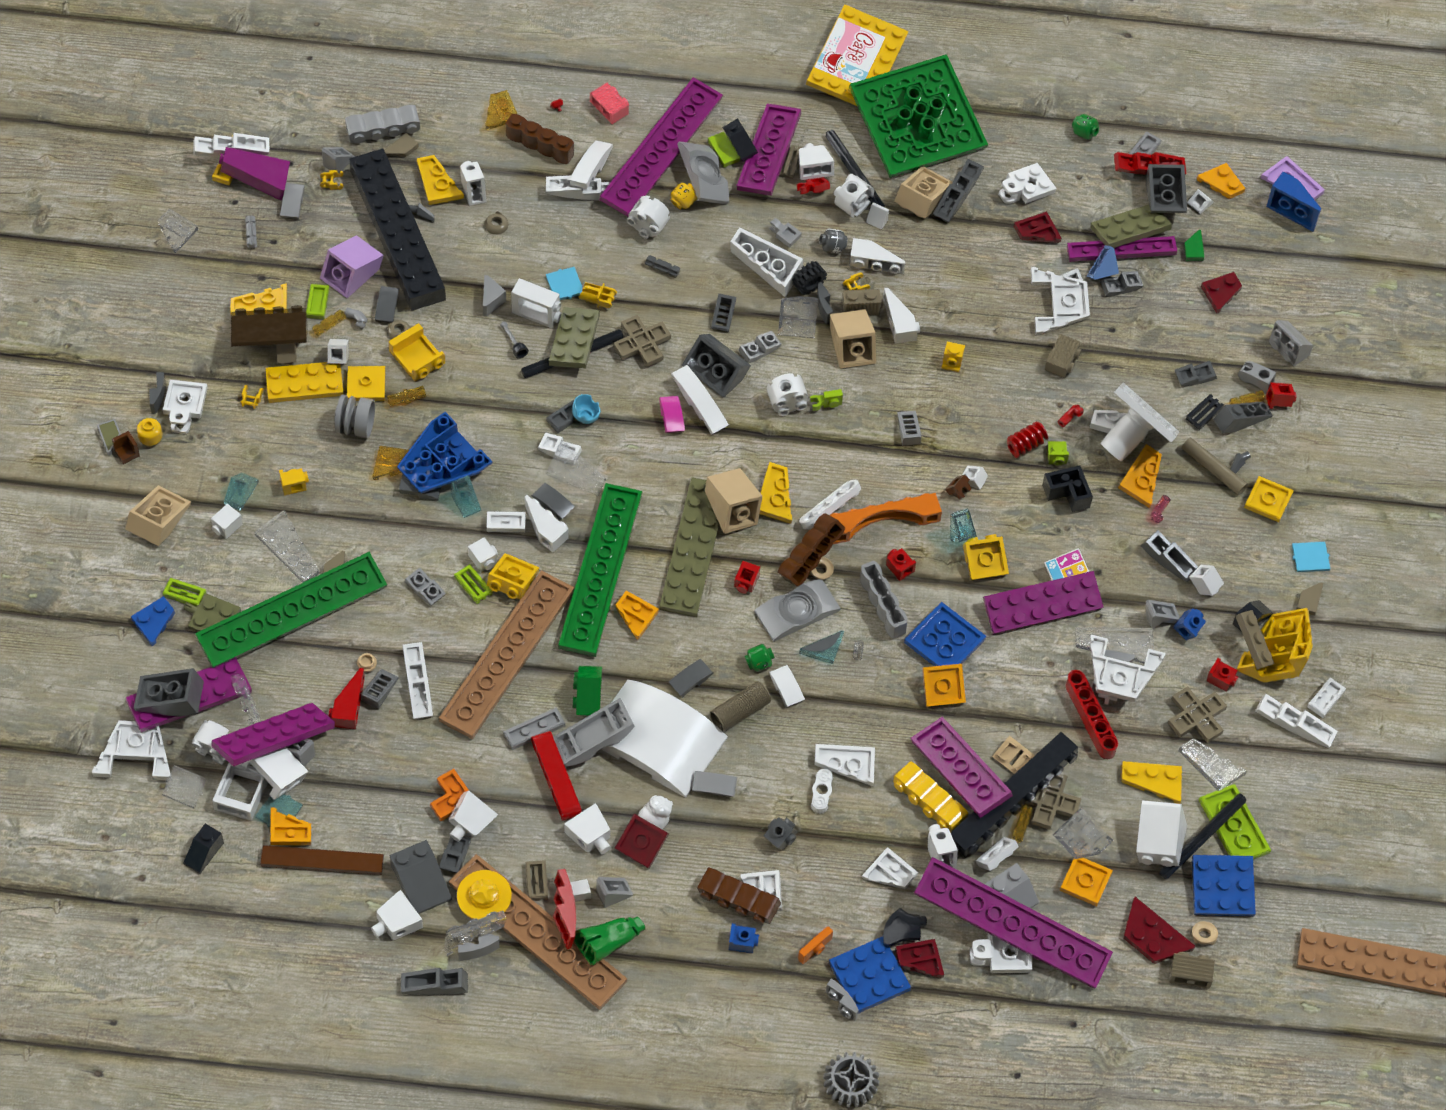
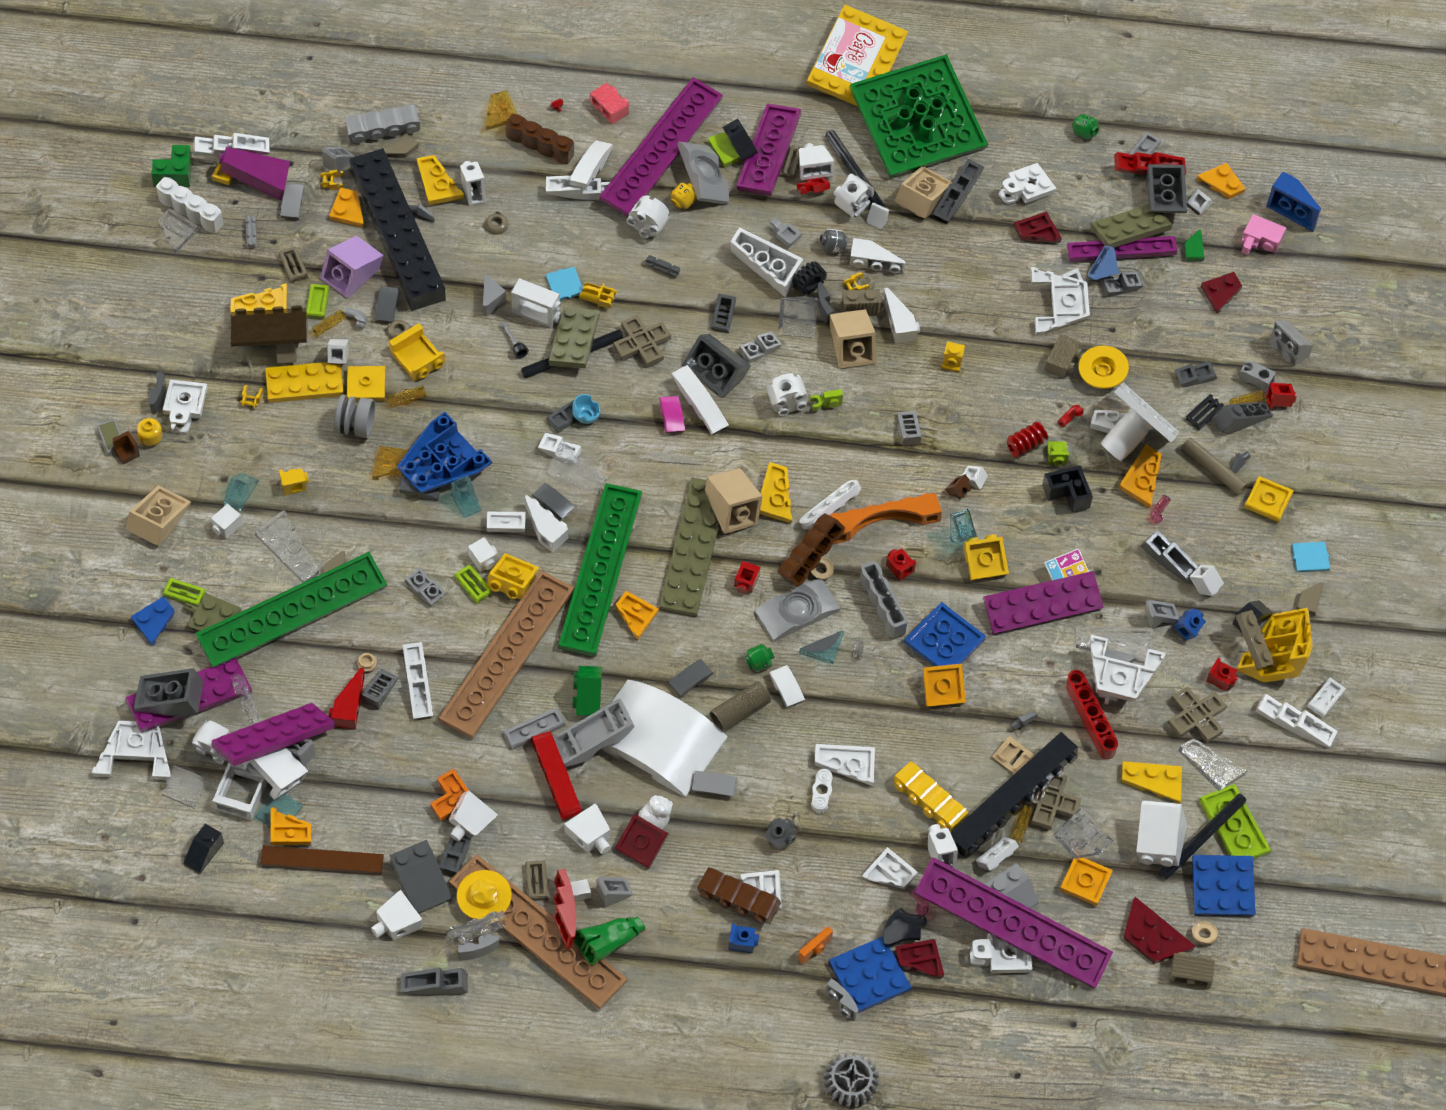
magenta plate [911,717,1013,818] -> none
lavender wing [1261,156,1325,200] -> none
none -> green brick [151,145,192,187]
none -> white brick [156,177,224,233]
none -> dark tan tile [279,246,308,283]
none -> light orange wing [329,187,364,228]
none -> clear pink arm [910,888,930,916]
none -> dark grey bar [1010,712,1038,731]
none -> yellow hat [1079,346,1129,389]
none -> bright pink hinge [1241,214,1286,255]

